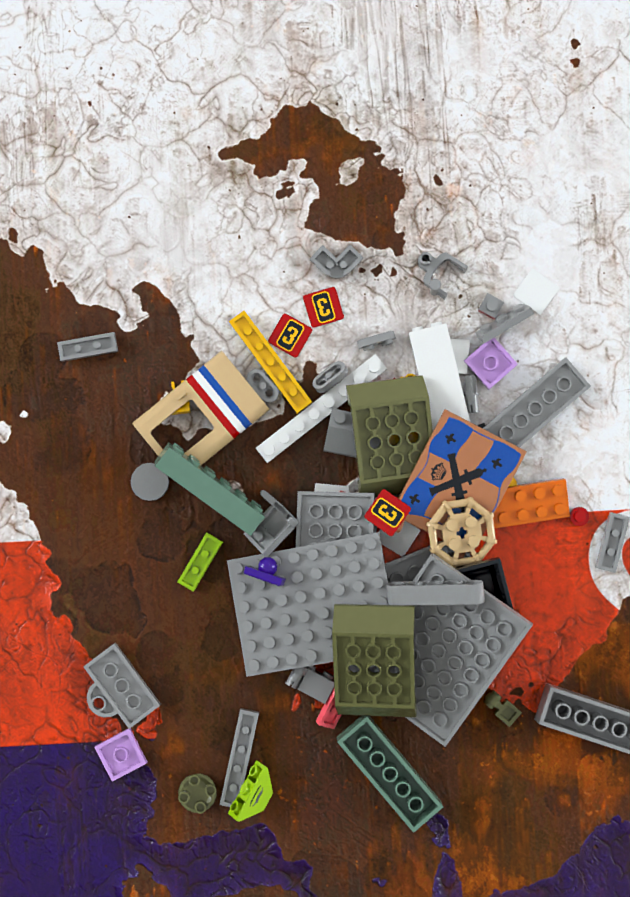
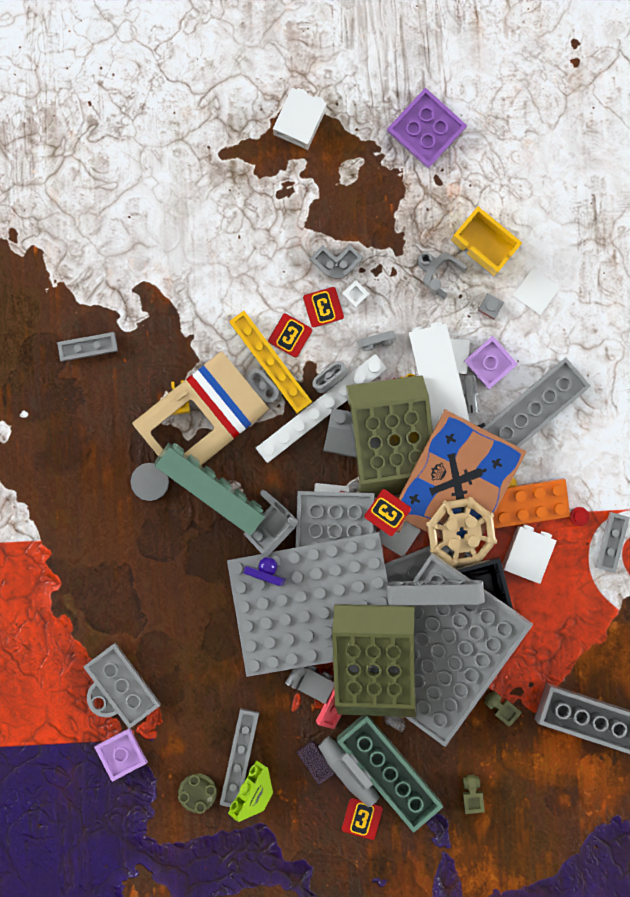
lime tile [177,532,223,592] -> none
light grey plate [475,304,534,343] -> none
none -> white brick [273,88,327,150]
none -> clear purple plate [297,740,334,785]
none -> light grey plate [318,736,380,807]
none -> white plate [342,280,369,308]
none -> sticker [342,798,383,840]
none -> clear plate [384,716,406,732]
none -> medium lavender plate [387,88,467,169]
none -> yellow piece [451,206,522,276]
none -> olive plate [463,774,485,814]
none -> white brick [502,524,557,584]

